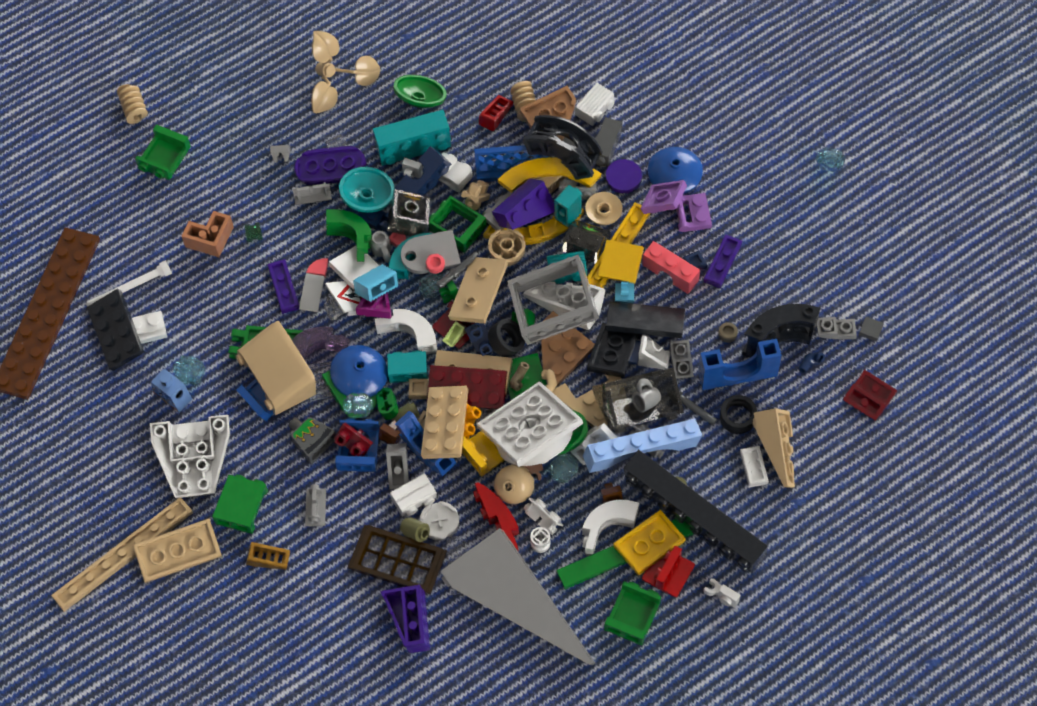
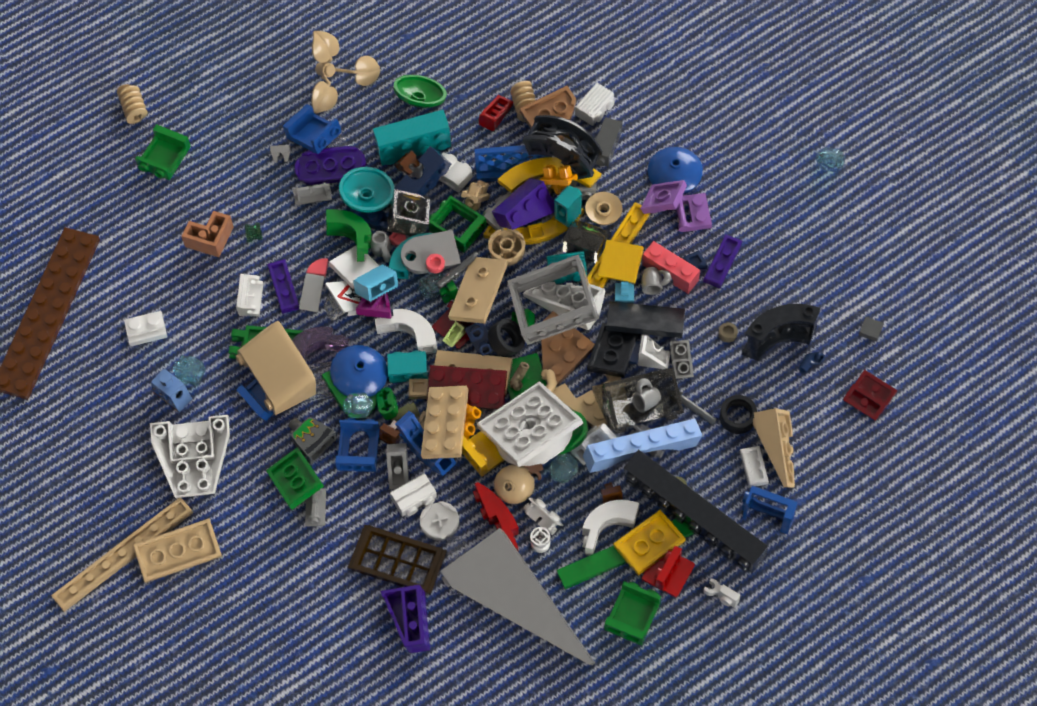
white piece [86,260,172,307] -> none
black plate [87,288,145,371] -> none
green panel [212,474,268,534] -> none
pearl gold slope [246,542,290,570] -> none
dark red hips [334,422,373,457] -> none
olive brick [400,517,430,542] -> none
dark purple tile [606,159,642,193] -> none
blue arch [698,339,782,390] -> none
light grey slope [817,317,857,339] -> none
none -> white hinge [236,274,264,317]
none -> green plate [266,447,324,510]
none -> blue panel [283,104,342,154]
none -> reddish brown tile [394,151,420,175]
none -> light orange hips [539,165,578,195]
none -> light grey piece [641,267,671,295]
none -> blue panel [741,486,798,535]

